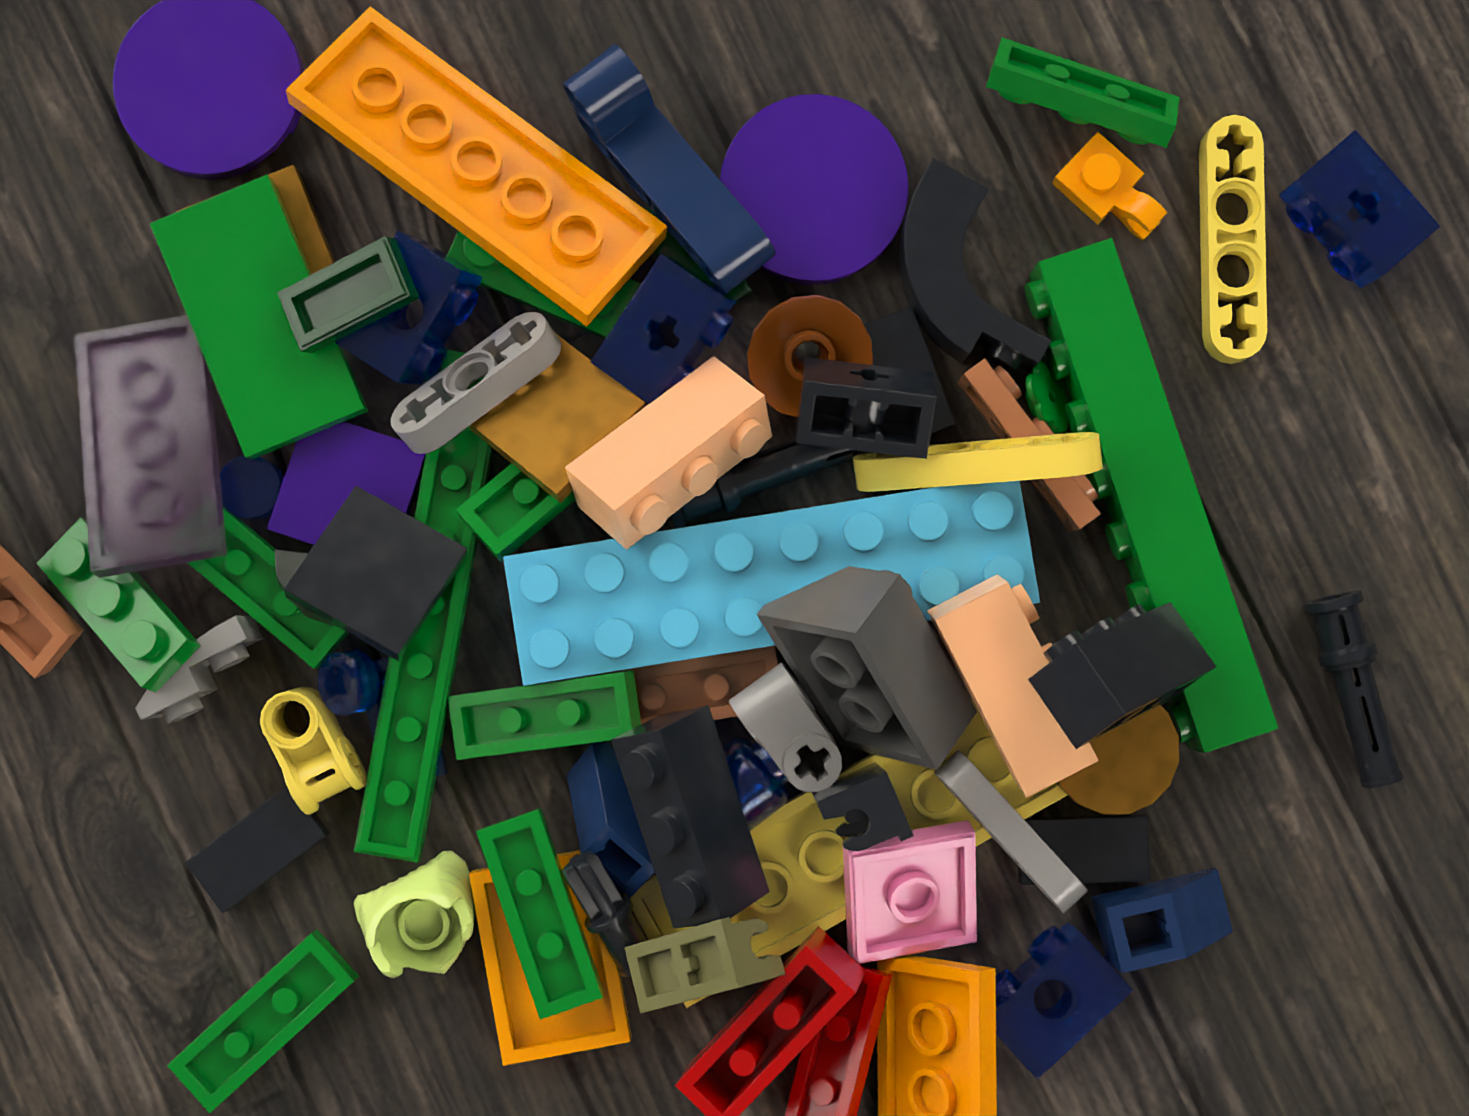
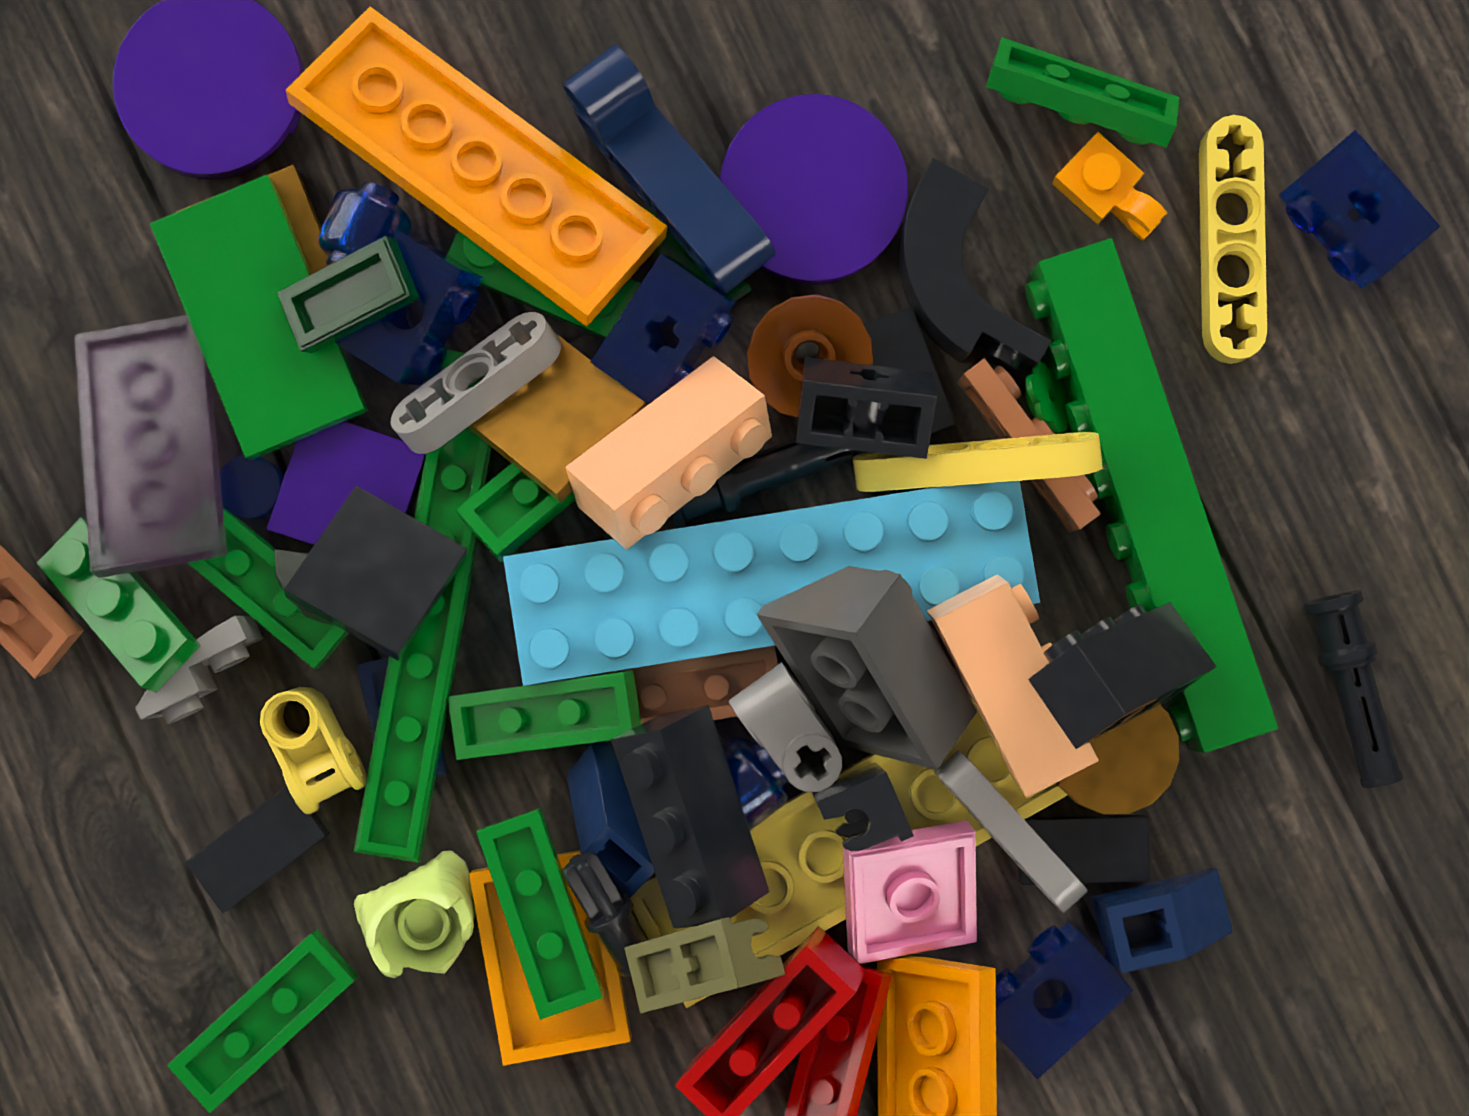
clear blue tile [318,649,379,716] -> none
none -> clear blue head [318,182,412,266]

